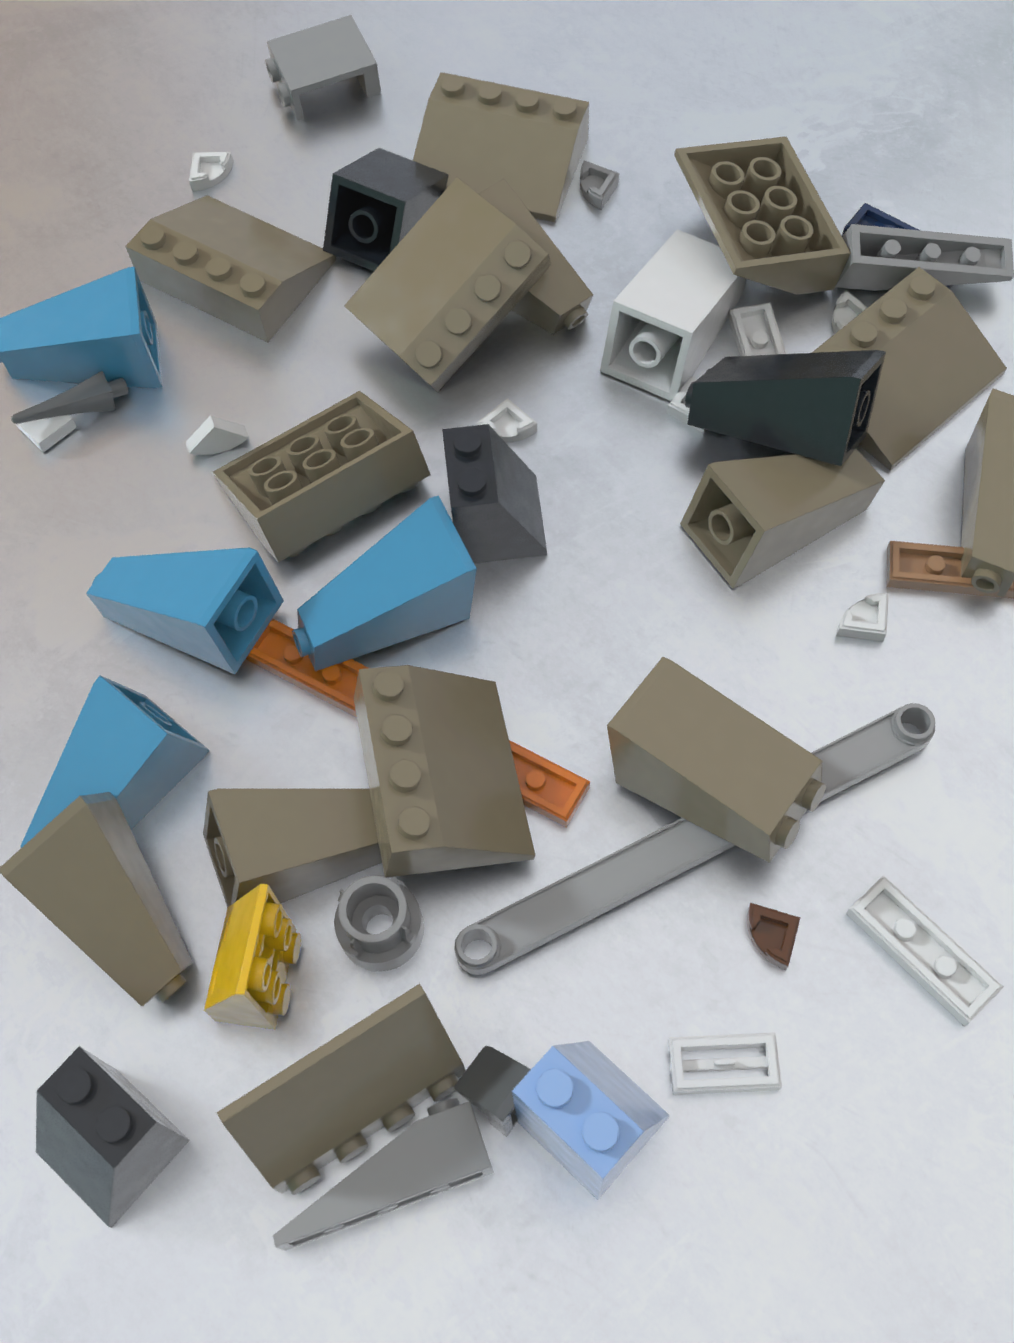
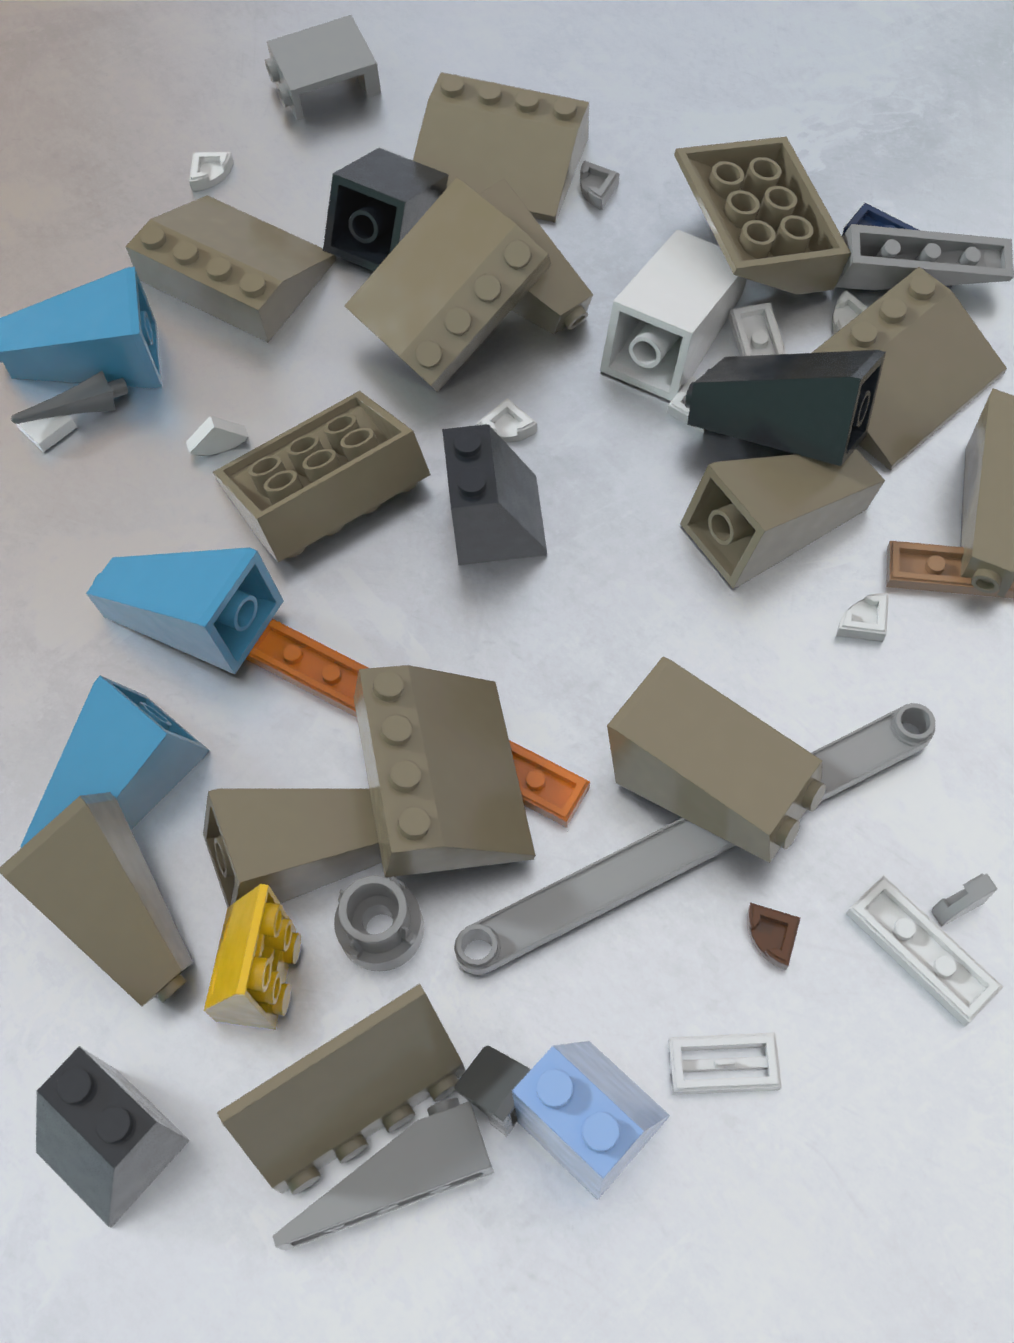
dark azure slope [292,495,477,671] -> none
none -> light grey tile [931,873,998,927]

